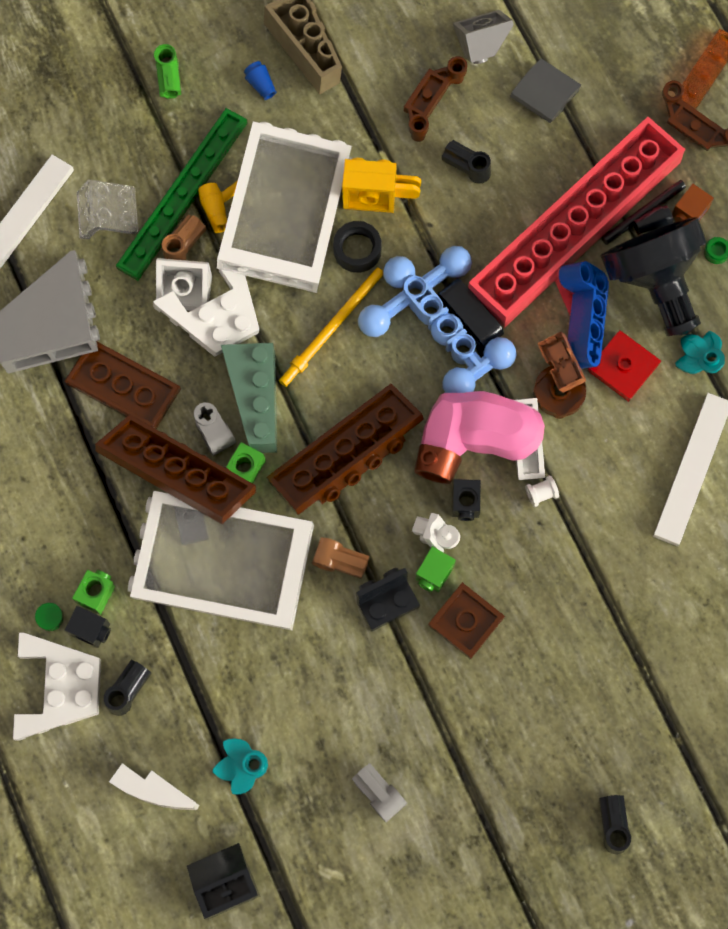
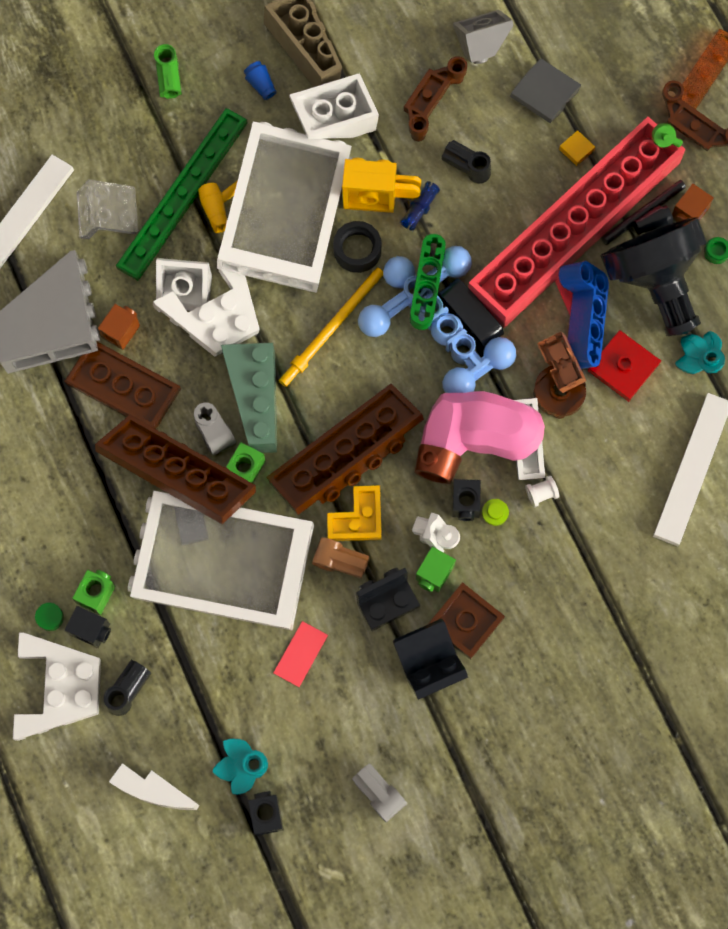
medium nougat piece [162,215,206,260] -> none
black slope [187,843,261,920] -> none
black piece [599,795,631,855] -> none
none -> dark orange brick [98,304,140,350]
none -> black brick [248,791,284,836]
none -> coral sticker [273,621,328,687]
none -> white slope [289,73,379,139]
none -> yellow plate [327,485,382,541]
none -> black bracket [393,619,468,700]
none -> clear blue pin [400,181,440,231]
none -> green beam [409,234,446,330]
none -> lime plate [482,499,509,526]
none -> yellow tile [559,130,595,166]
none -> bright green piece [652,123,683,148]

